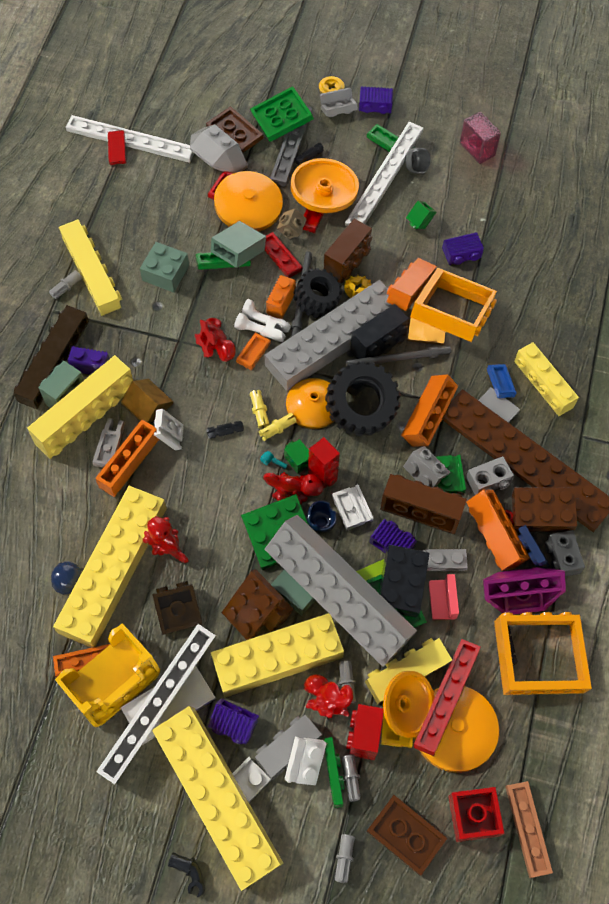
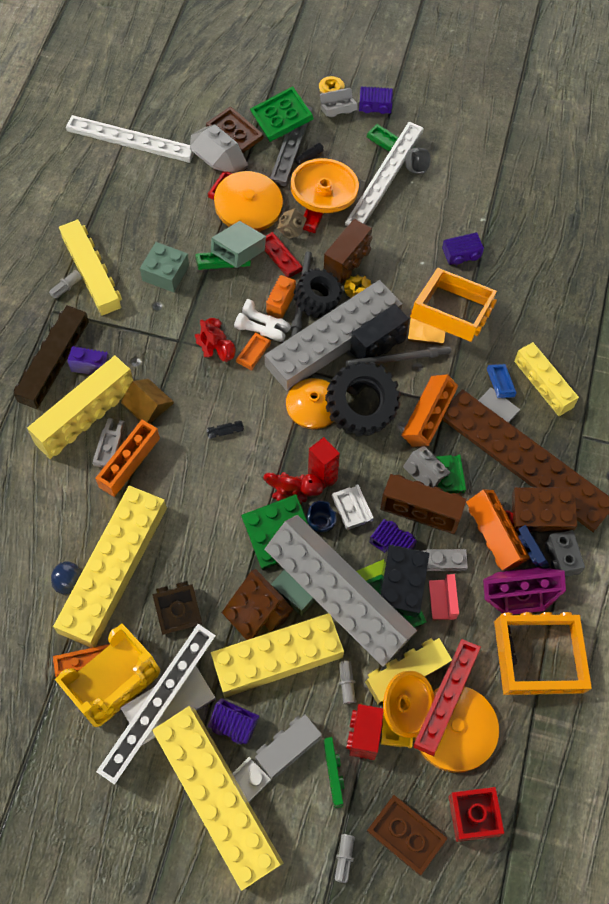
sand green brick [38,361,84,408] -> none
red tile [108,130,126,165] -> none
red animal [143,516,189,564] -> none
white plate [154,409,183,451] -> none
black piece [168,852,205,897] -> none
light yellow pin [249,390,270,429] -> none
light yellow pin [259,412,297,441] -> none
teal hand [260,451,287,469] -> none
green brick [284,439,309,474] -> none
white plate [285,737,327,785] -> none
red animal [304,674,353,718] -> none
light grey axle [341,755,361,801] -> none
orange brick [387,258,437,311] -> none
green brick [406,201,437,229] -> none
clear pink brick [460,112,501,164] -> none
light grey brick [466,456,514,495] -> none
nougat plate [506,781,553,878] -> none

